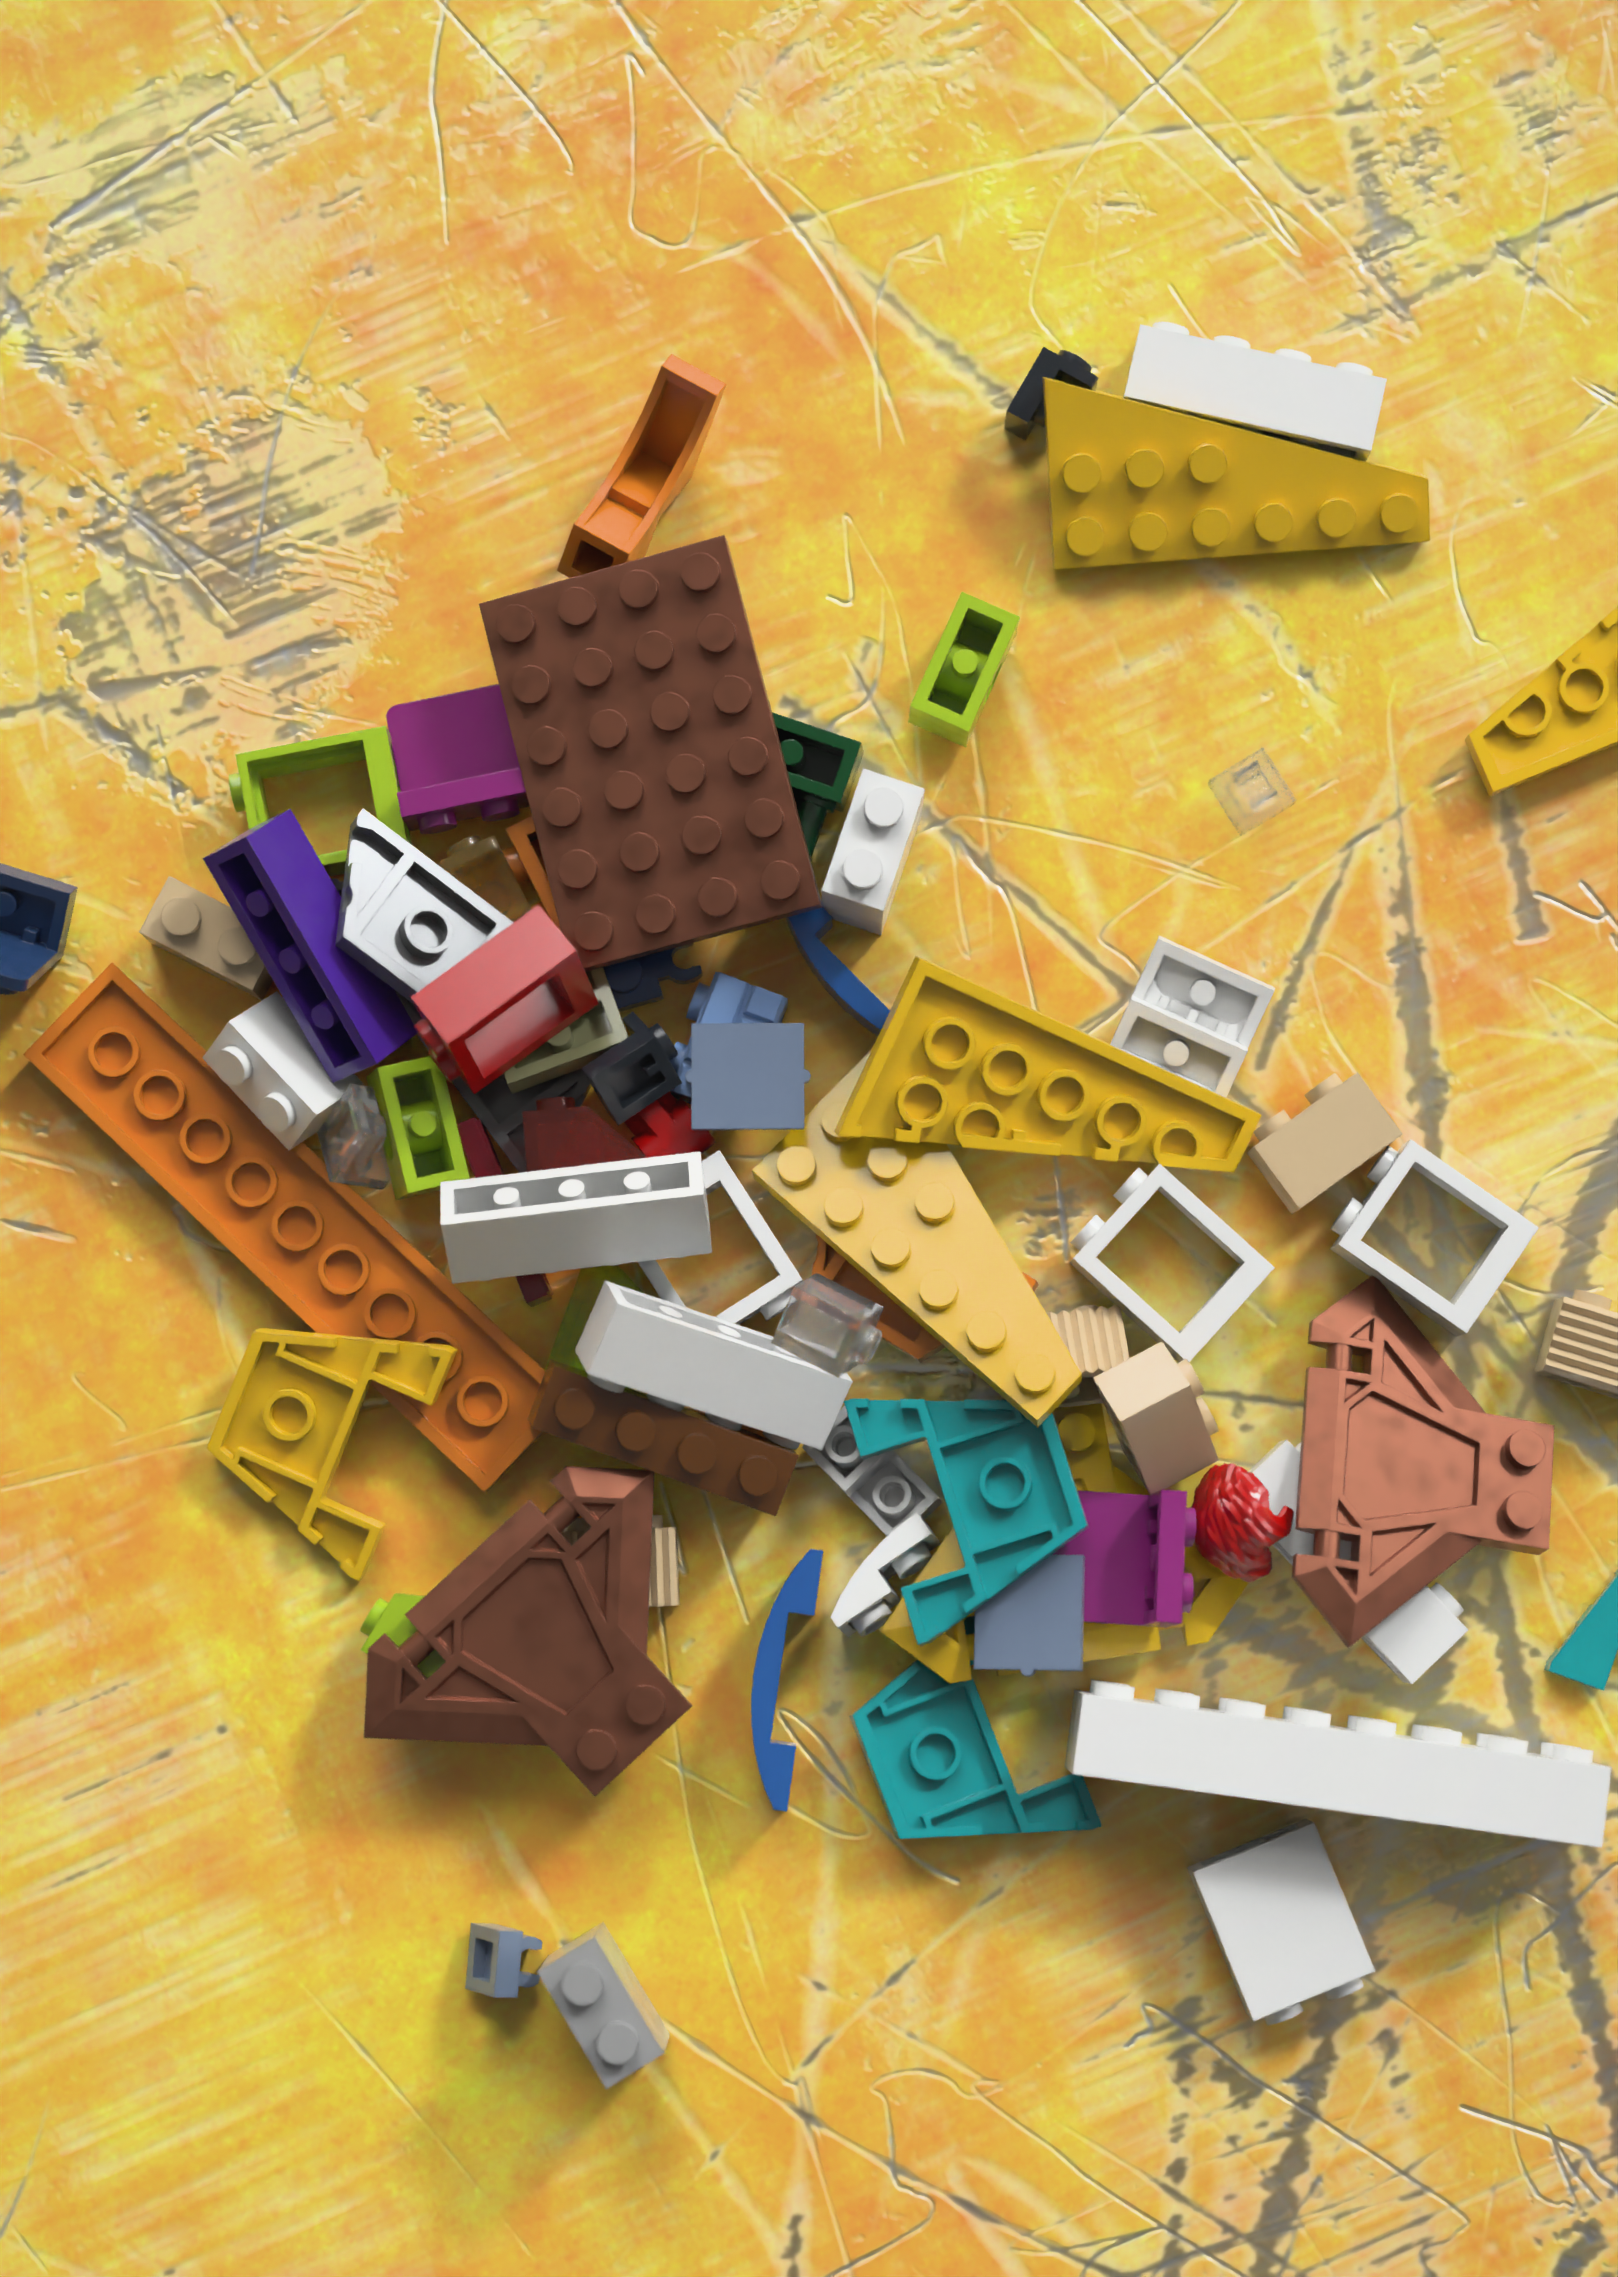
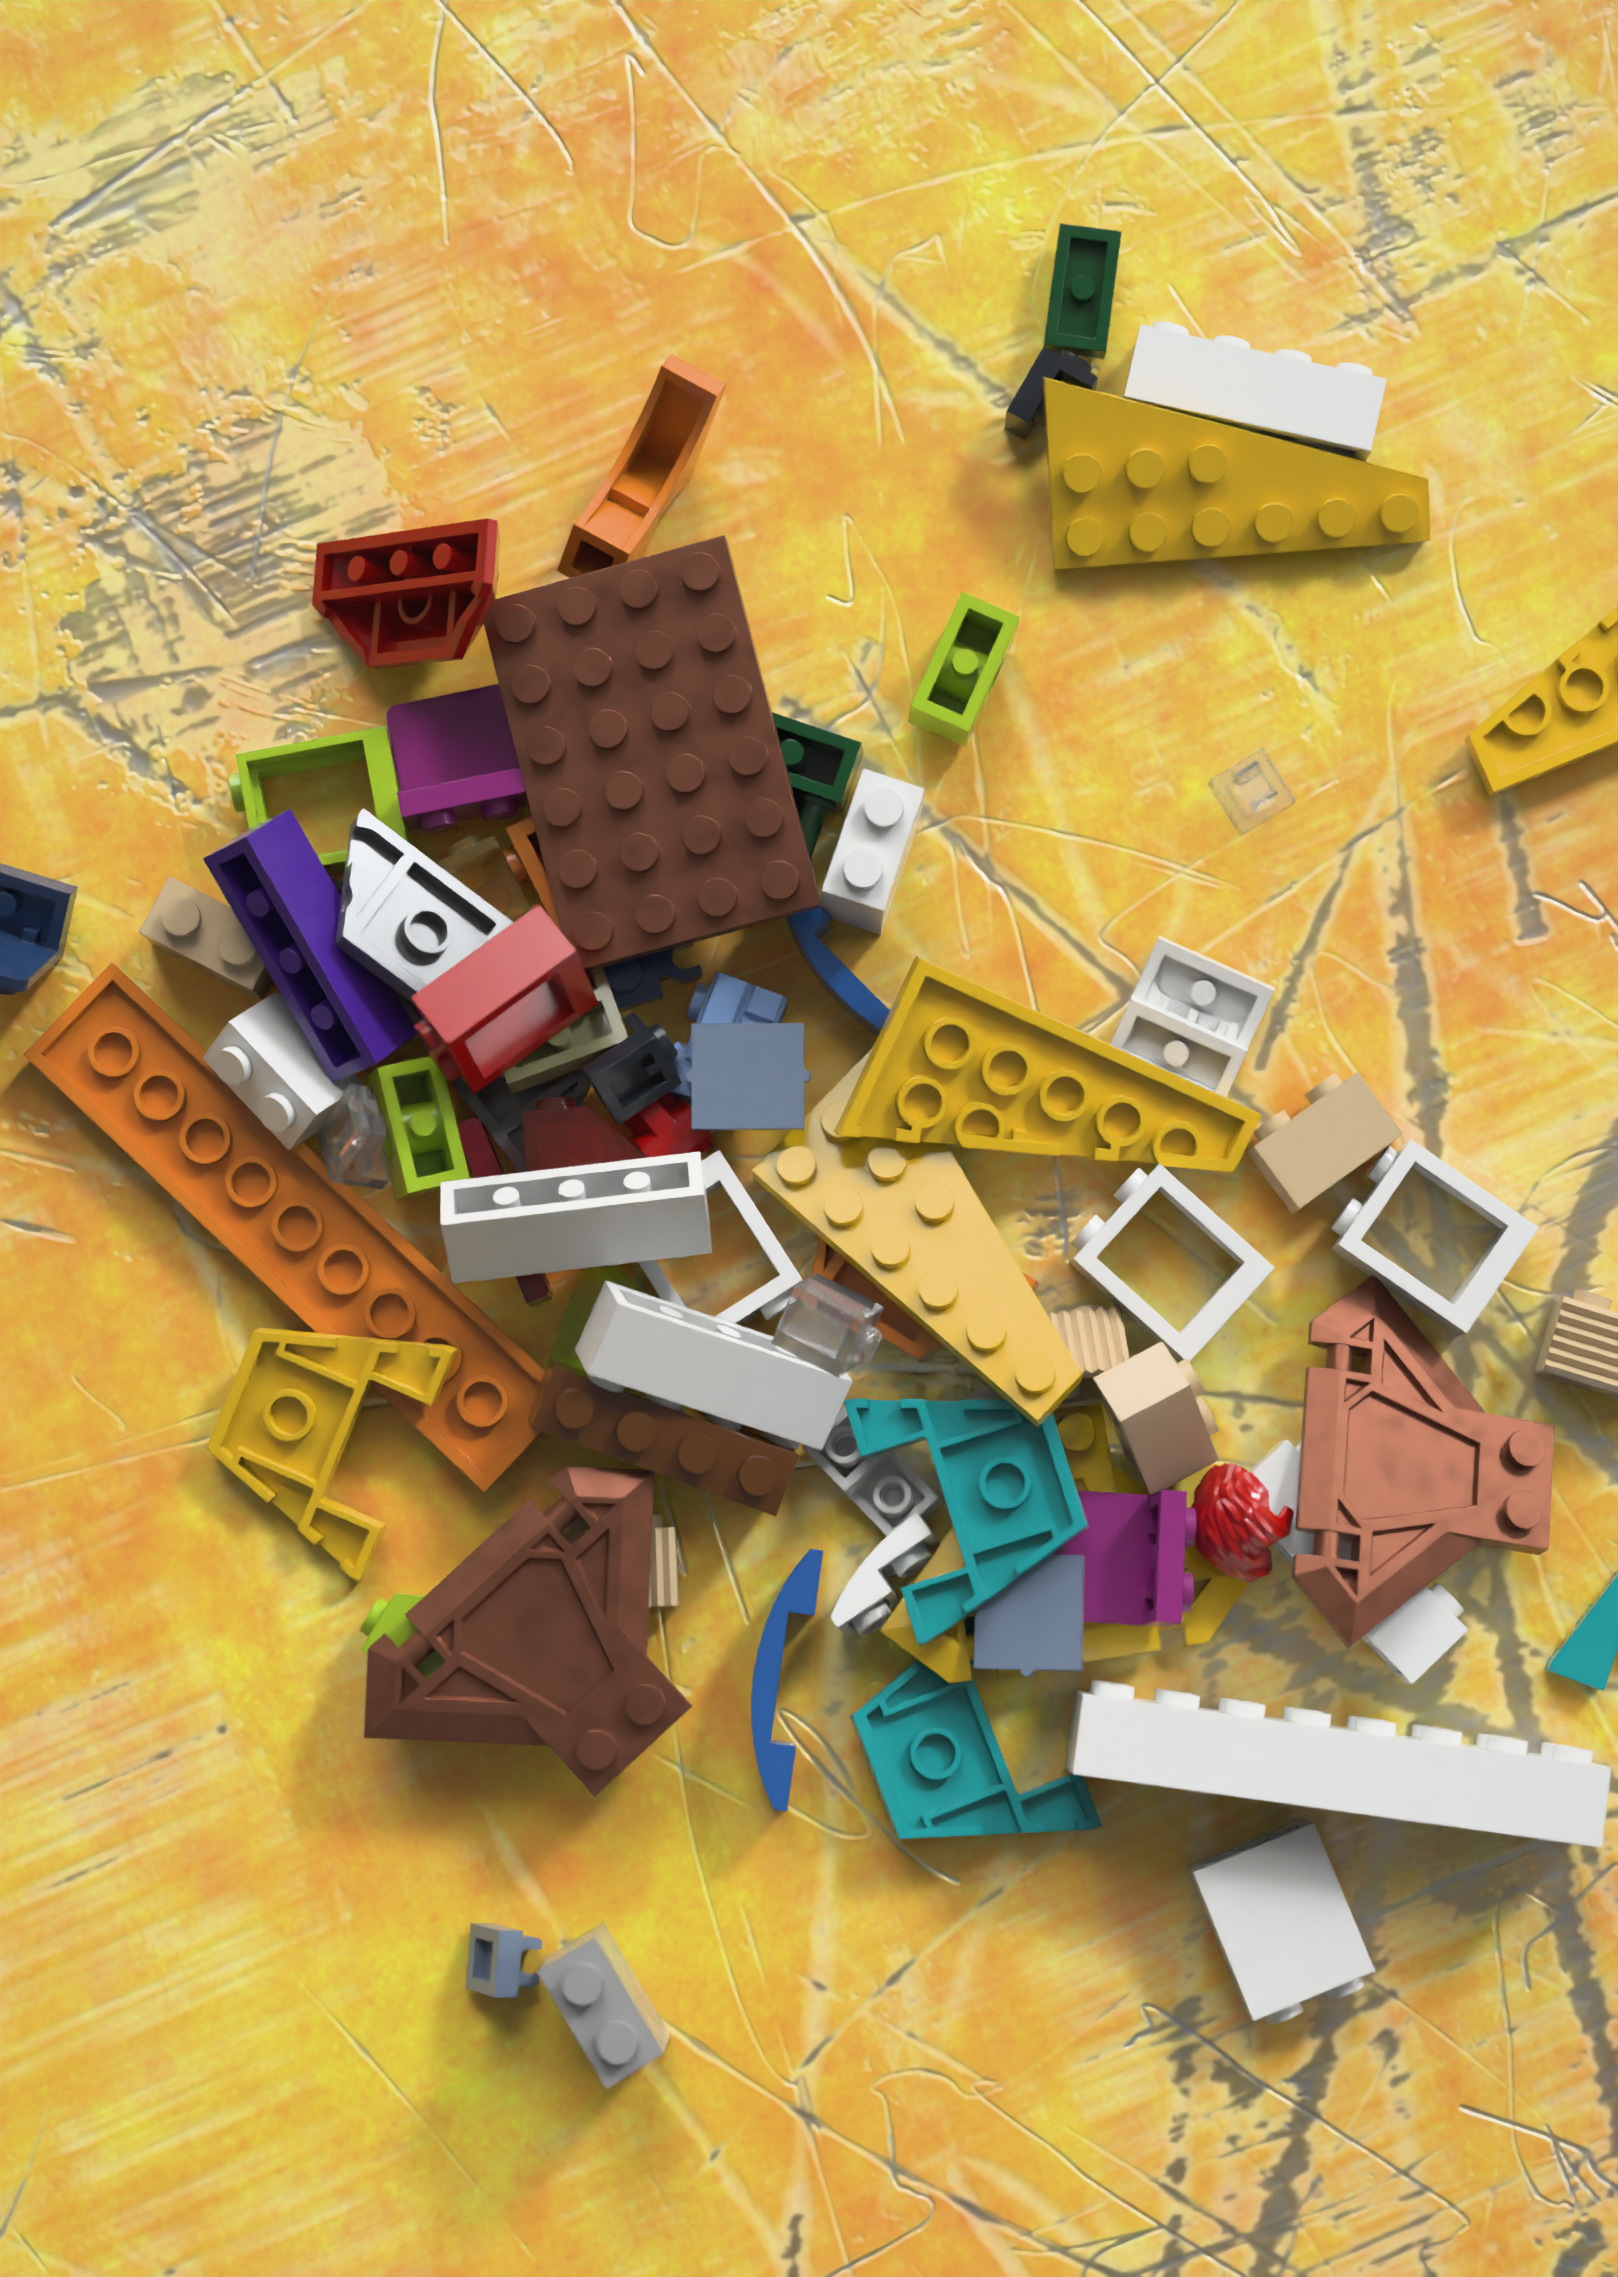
none -> red wedge [312,518,501,669]
none -> dark green plate [1043,223,1122,359]

